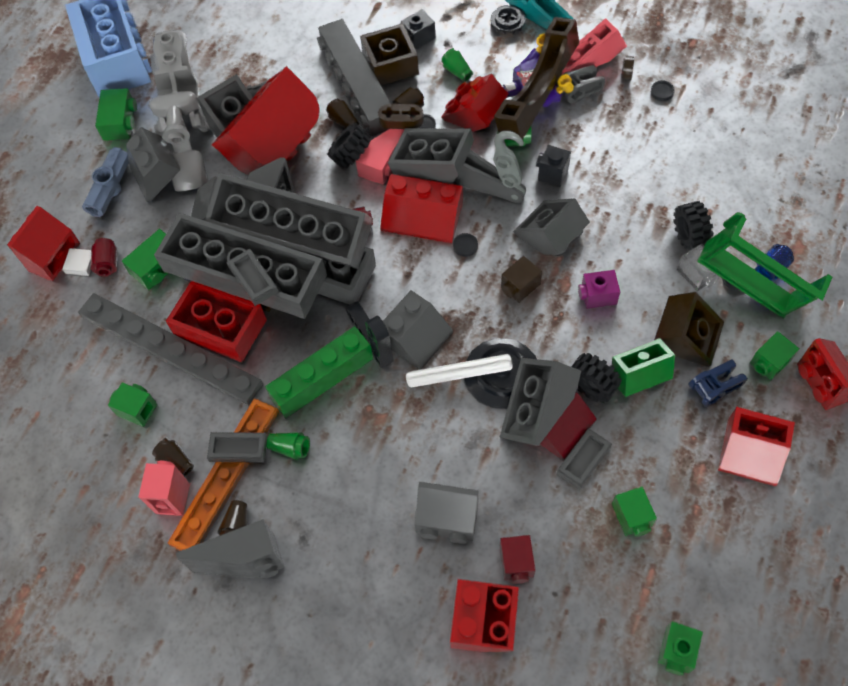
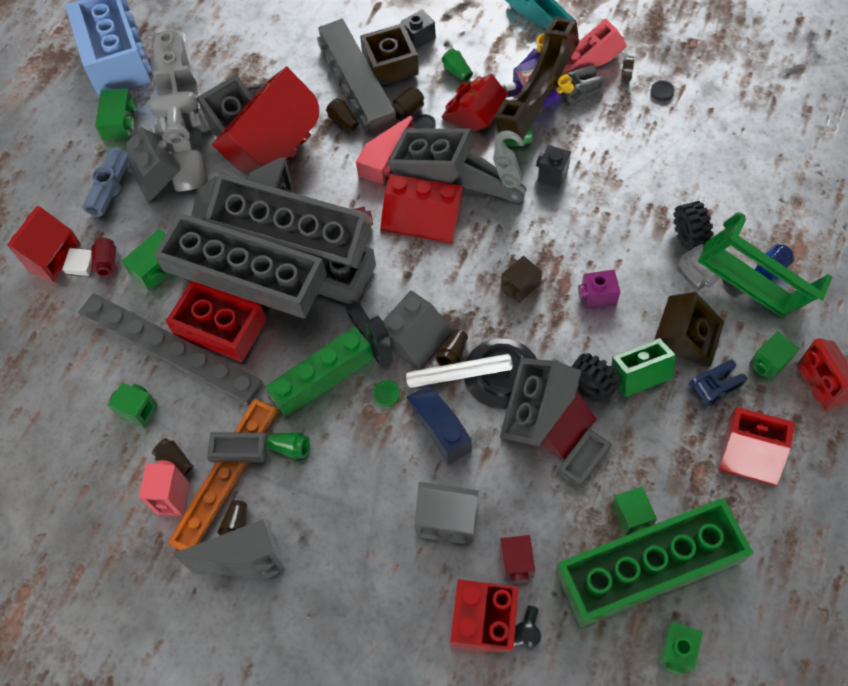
dark grey tile [226,249,279,306] -> none
black tyre [327,123,371,169] -> none
dark brown beam [378,104,424,129] -> none
black piece [453,233,478,257] -> none
black gear [490,5,526,35] -> none
dark grey slope [513,198,590,255] -> none
none -> green piece [373,380,400,407]
none -> dark blue slope [407,384,472,465]
none -> dark brown cone [436,329,468,366]
none -> black animal [513,605,541,648]
none -> green brick [555,497,754,628]

